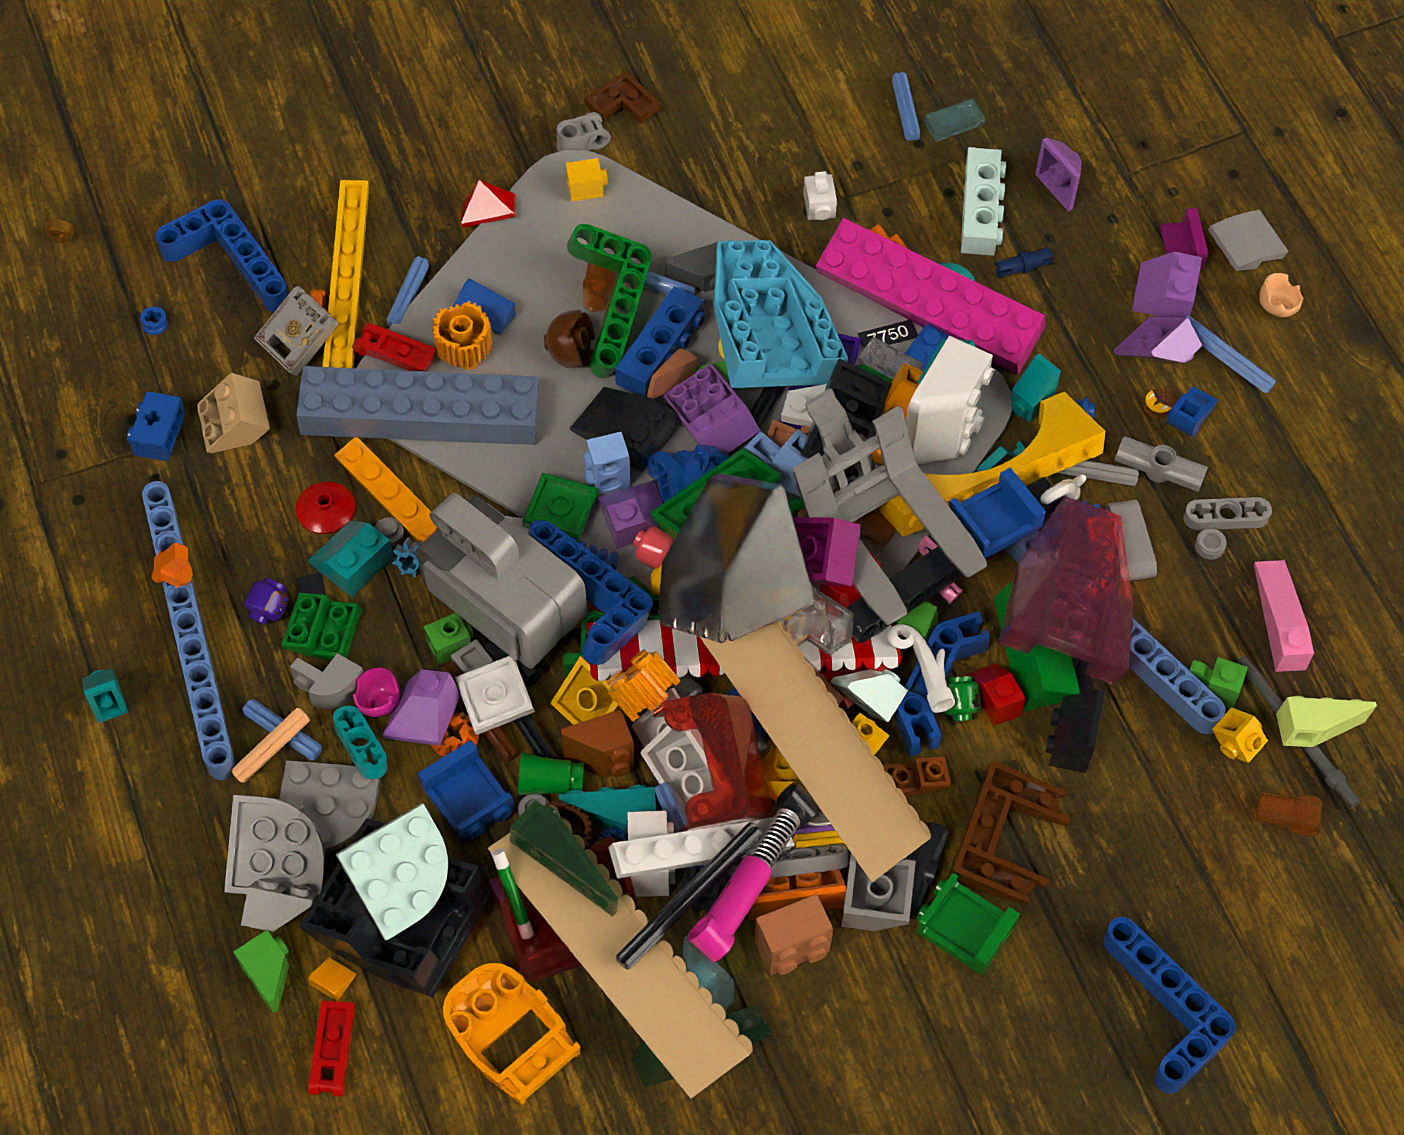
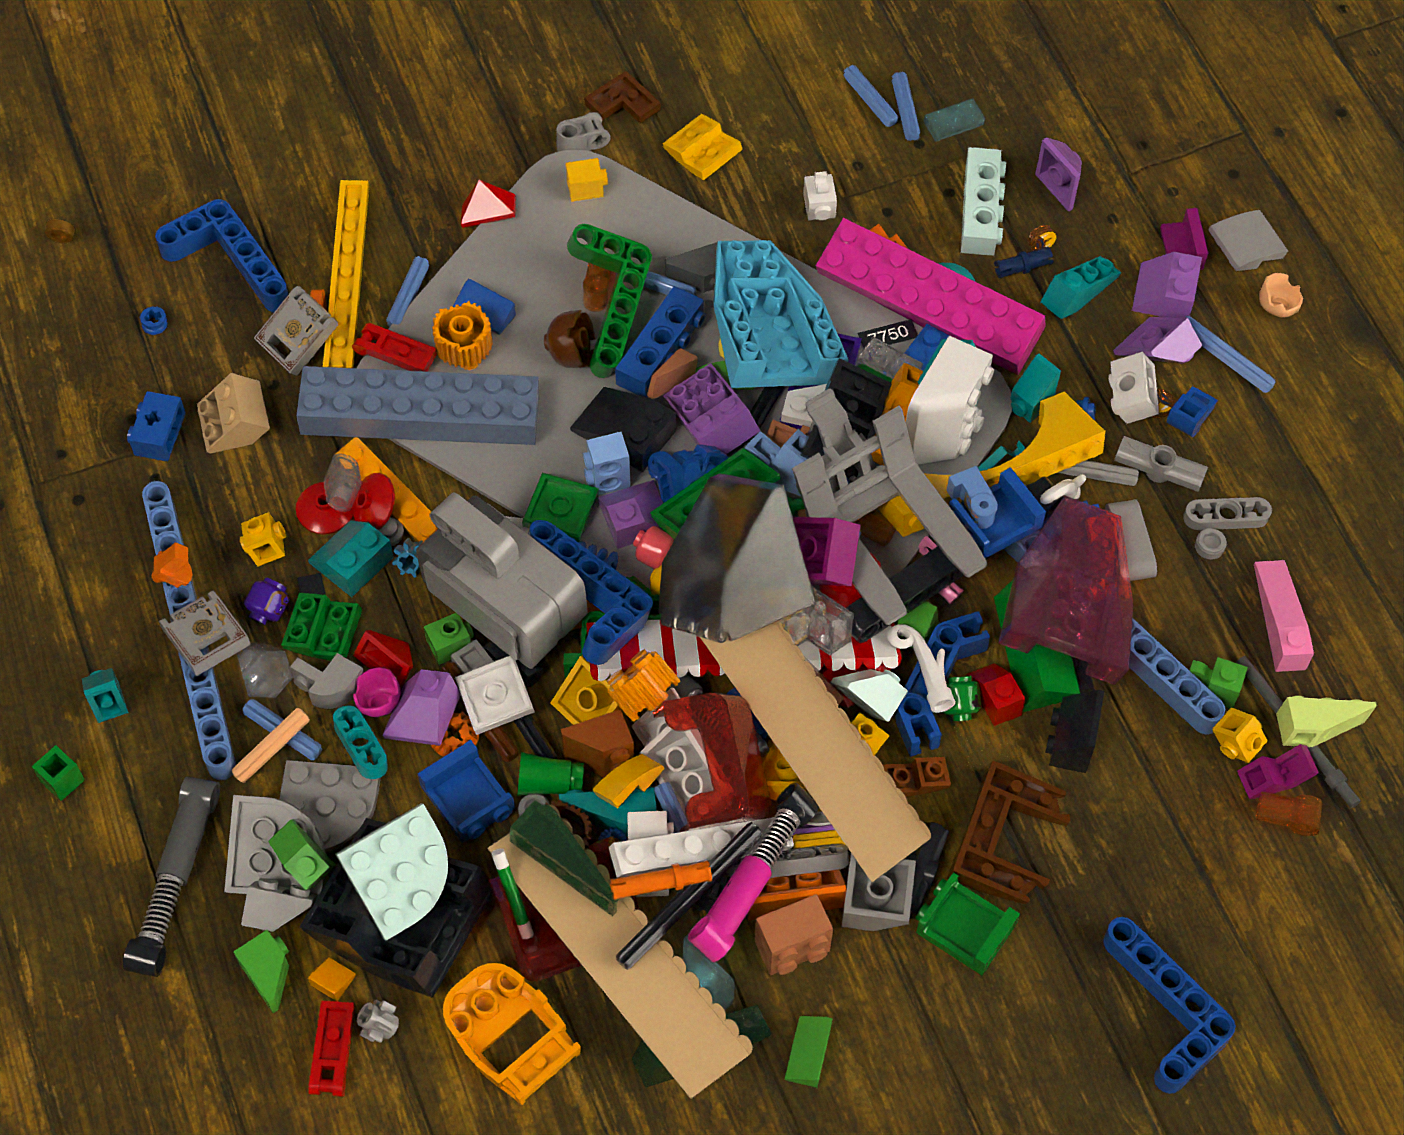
none -> green brick [31,745,85,801]
none -> piece [123,776,220,977]
none -> light grey container [159,591,251,676]
none -> clear slope [237,642,293,698]
none -> yellow brick [240,512,286,567]
none -> bright green slope [268,819,337,890]
none -> clear beam [323,454,362,511]
none -> red dish [353,473,395,530]
none -> red slope [353,630,413,688]
none -> light grey gear [357,999,399,1043]
none -> yellow slope [592,754,665,808]
none -> orange pin [610,860,712,900]
none -> yellow slope [663,114,742,180]
none -> bright green slope [785,1016,833,1088]
none -> medium blue axle [844,65,898,127]
none -> medium blue leg [946,466,998,529]
none -> clear orange tile [1027,225,1057,251]
none -> teal slope [1040,256,1121,319]
none -> white brick [1109,351,1159,424]
none -> magenta slope [1237,744,1319,799]

